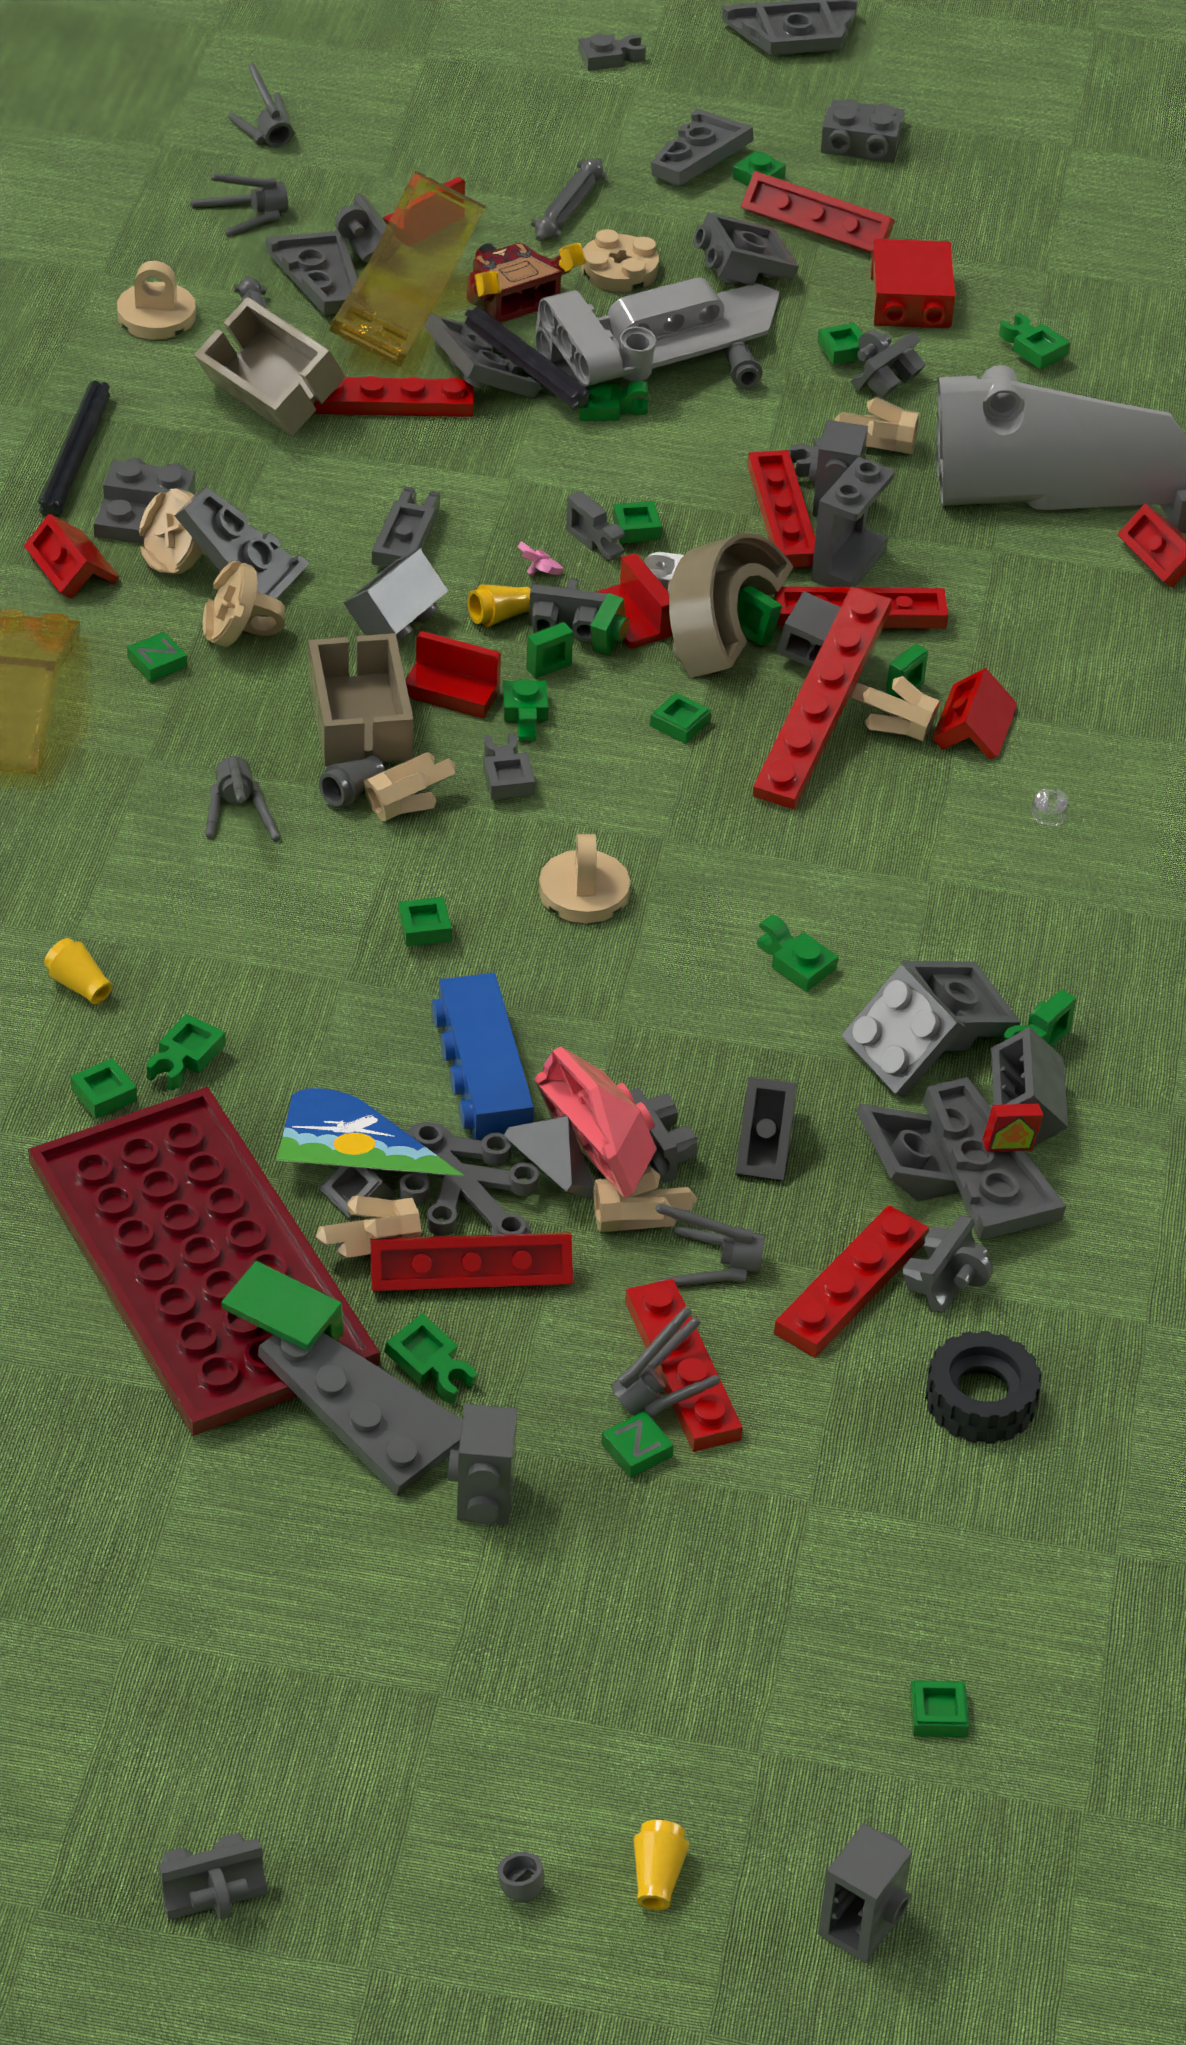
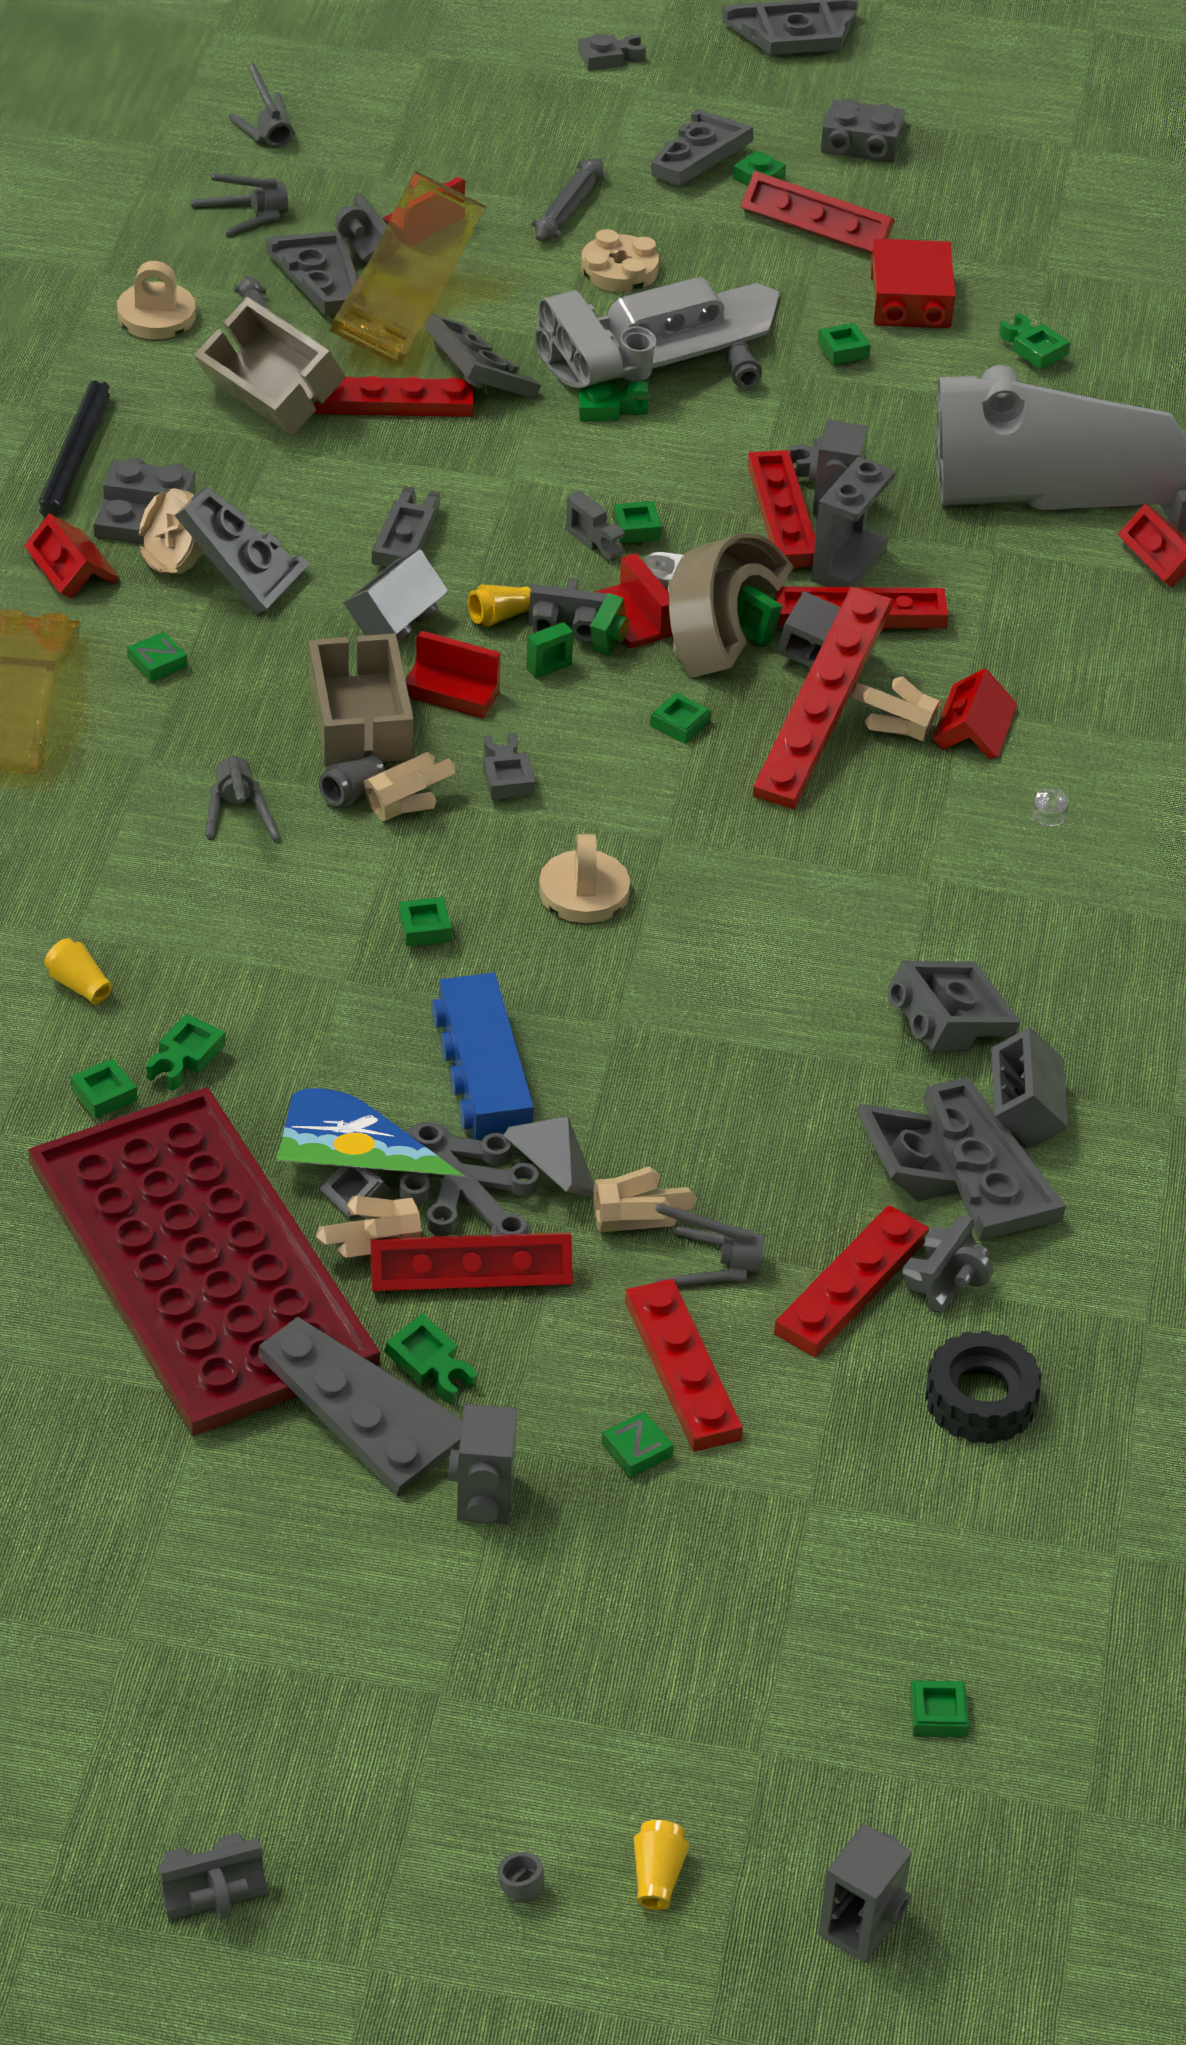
tan tile [202,561,285,647] -> none
green panel [221,1261,344,1351] -> none
black axle [464,307,590,410] -> none
torso [466,243,586,323] -> none
green plate [502,679,548,741] -> none
bright pink plant [518,541,564,576] -> none
coral wedge [534,1047,657,1198] -> none
dark grey plant [611,1308,720,1418] -> none
dark grey hips [629,1088,697,1183] -> none
dark grey plate [694,212,799,285] -> none
dark grey slope [735,1076,798,1180] -> none
green plate [756,914,839,992] -> none
tan rock [834,397,920,454] -> none
piece [841,964,965,1098] -> none
dark grey hips [851,330,926,399] -> none
green tile [886,643,928,700] -> none
tile [982,1104,1044,1152] -> none
green plate [1003,989,1076,1047] -> none

